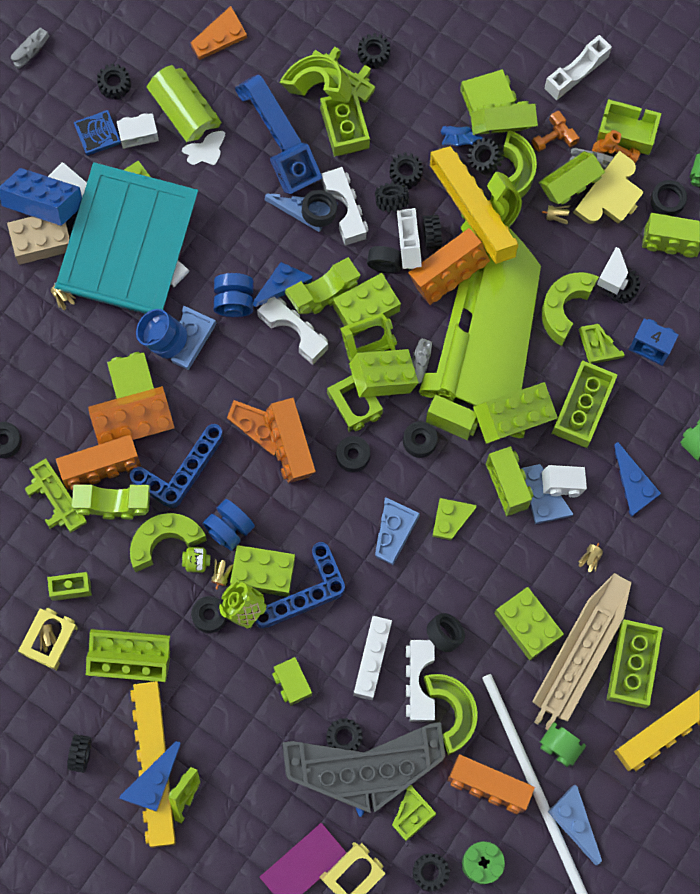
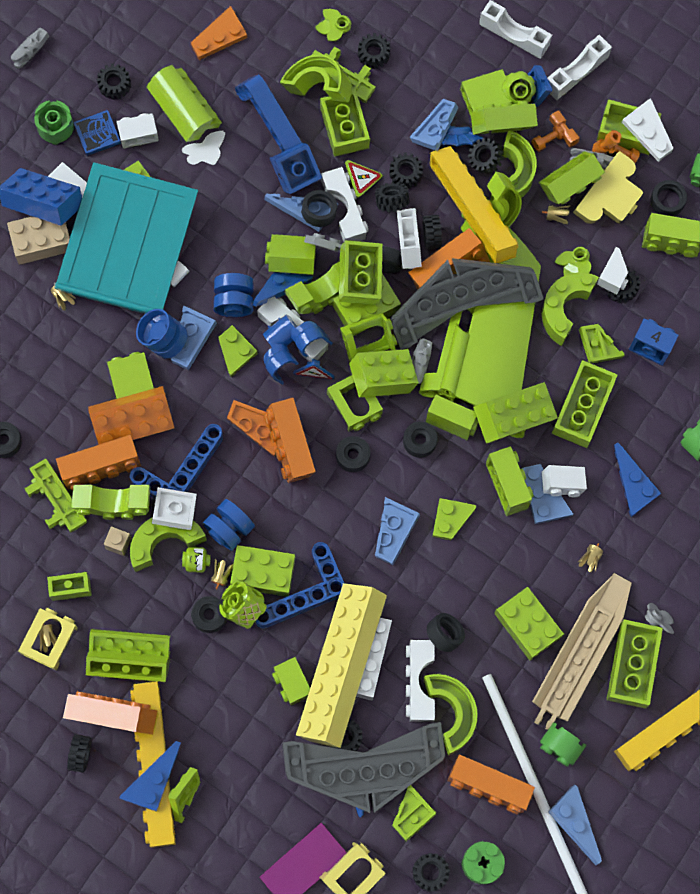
none -> bright green brick [34,101,74,145]
none -> brick [63,691,157,735]
none -> tan brick [104,527,132,556]
none -> white plate [152,488,197,530]
none -> lime wing [218,325,258,377]
none -> blue piece [263,314,333,385]
none -> lime brick [265,234,316,274]
none -> piece [293,359,335,379]
none -> light yellow brick [296,584,387,748]
none -> light grey wing [304,233,342,253]
none -> lime plate [315,9,351,41]
none -> lime brick [339,240,383,305]
none -> piece [345,160,382,197]
none -> dark grey wing [391,258,543,350]
none -> medium blue wing [410,99,458,151]
none -> white arch [479,0,552,59]
none -> lime plant [502,71,536,104]
none -> blue wing [528,65,552,107]
none -> lime plate [555,247,591,276]
none -> white wing [622,98,673,162]
none -> light grey plate [645,603,674,634]

